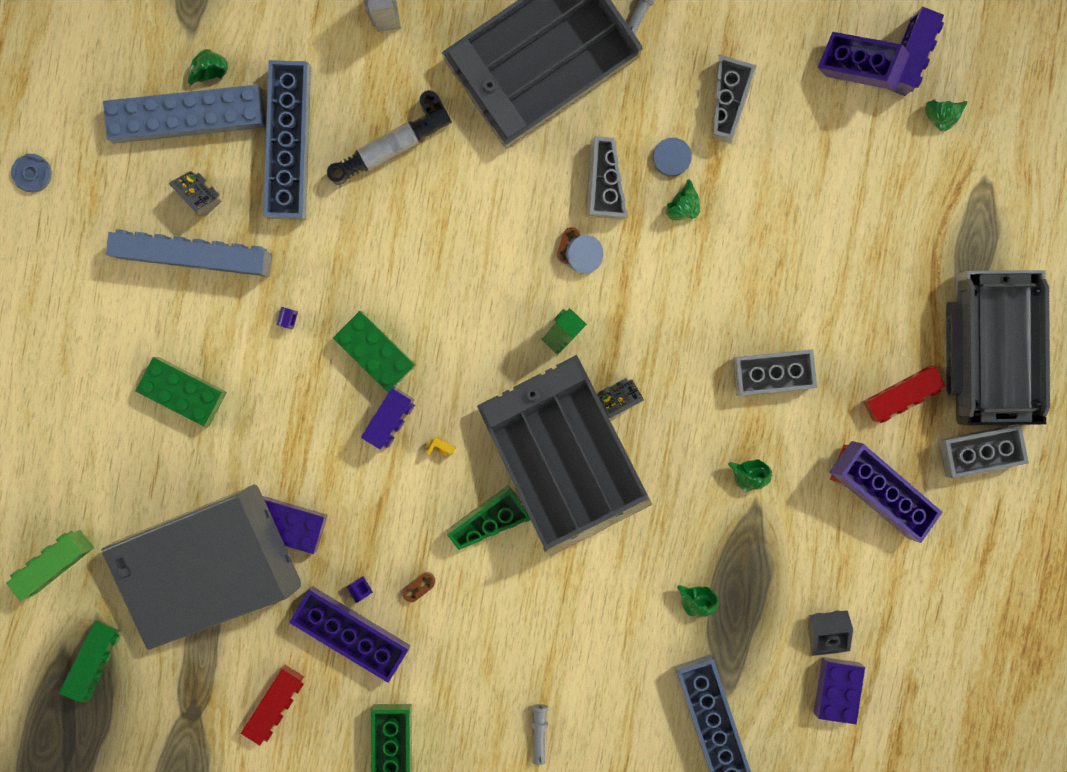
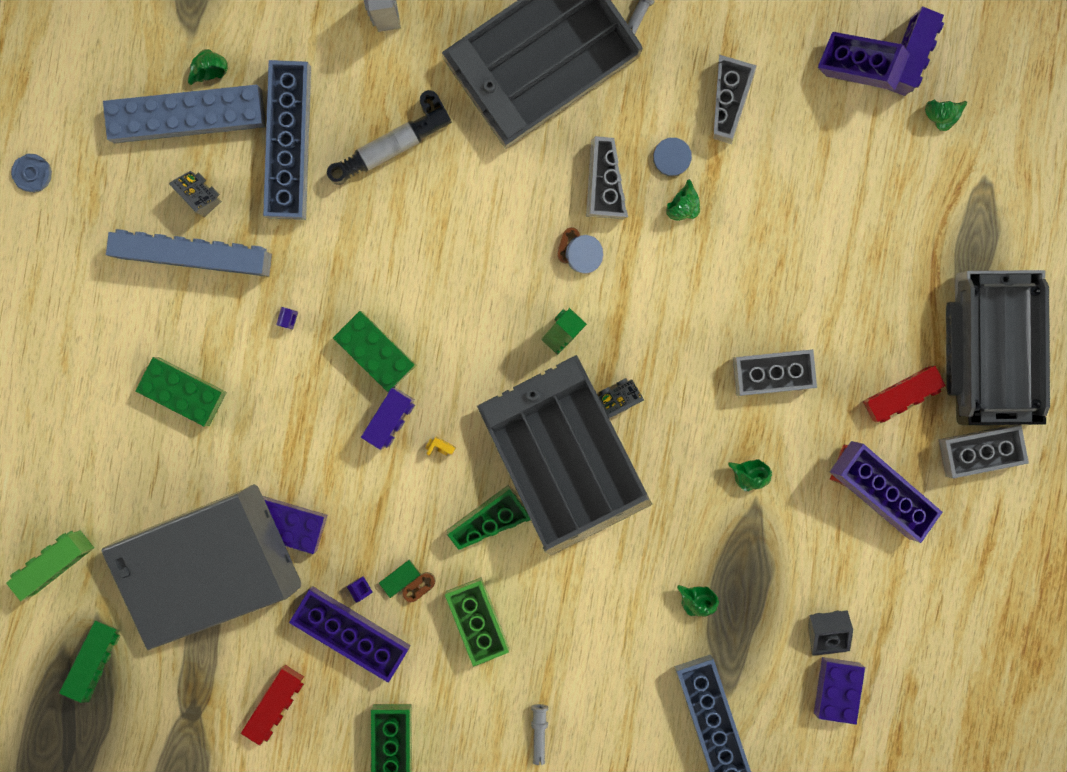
none -> green tile [379,559,421,598]
none -> bright green brick [445,577,509,667]

